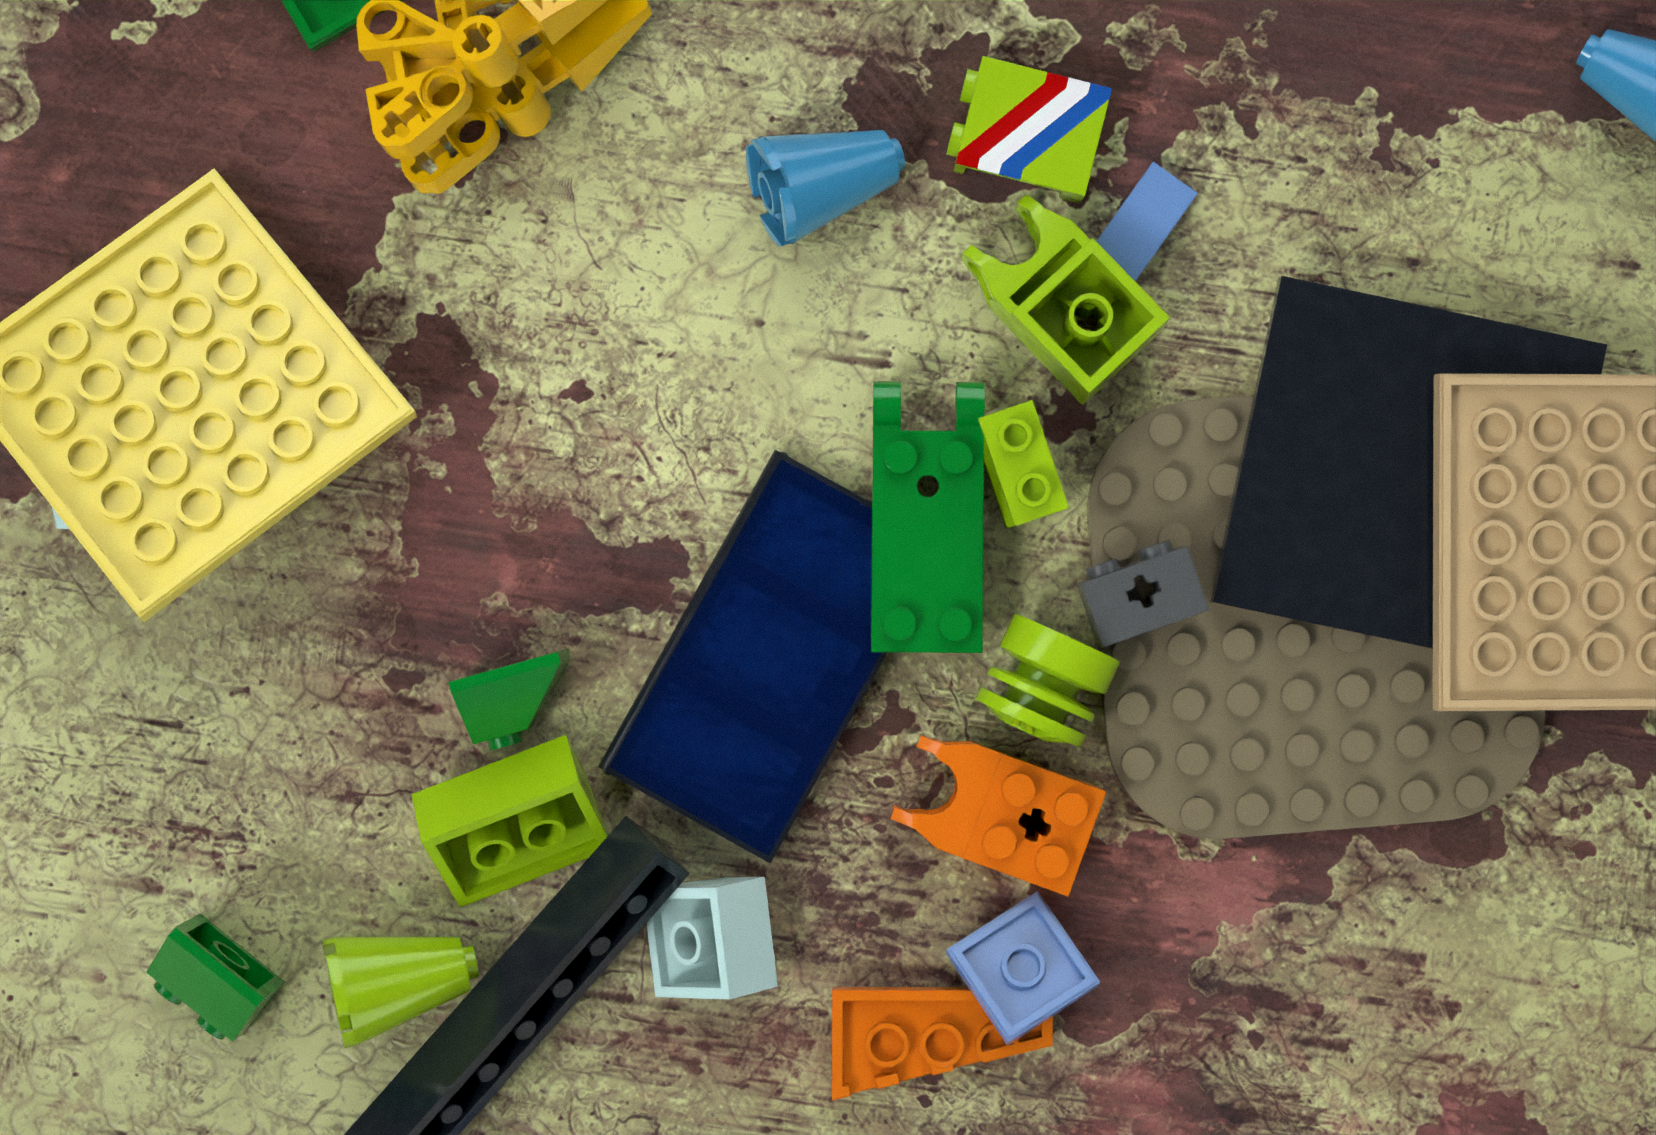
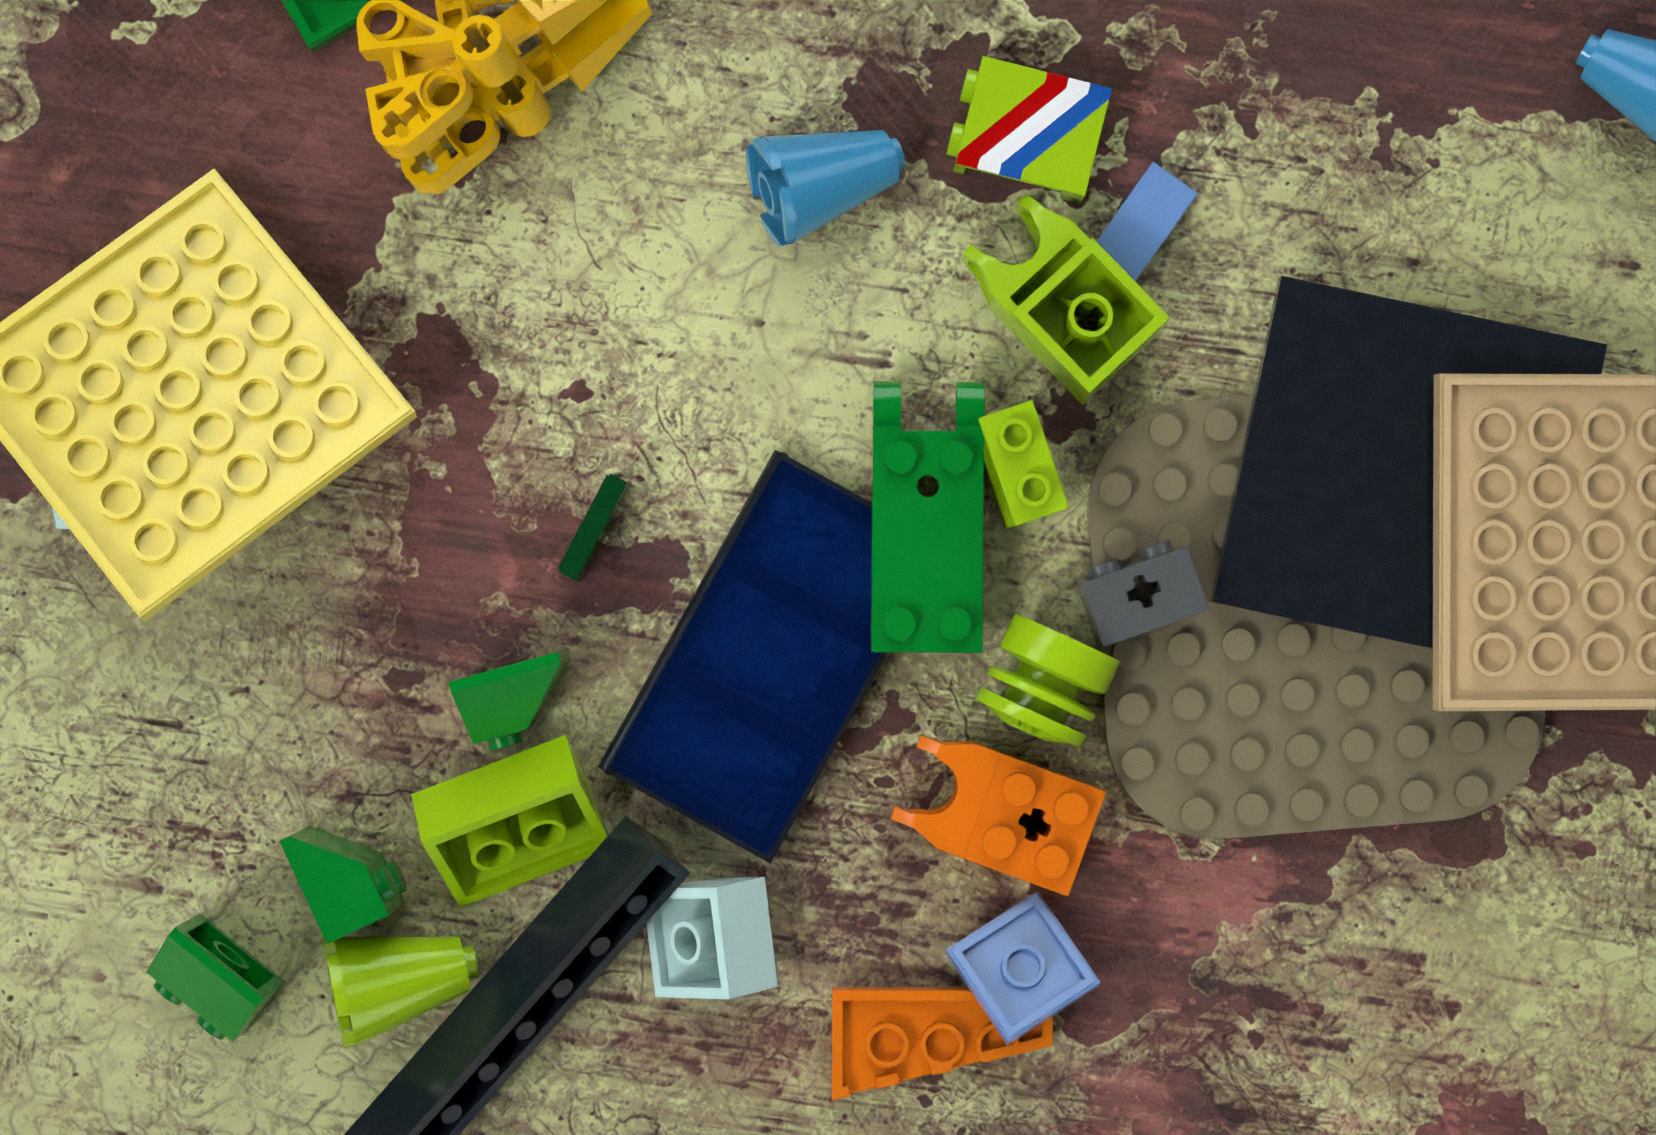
none -> green slope [279,826,407,944]
none -> dark green tile [558,474,631,581]

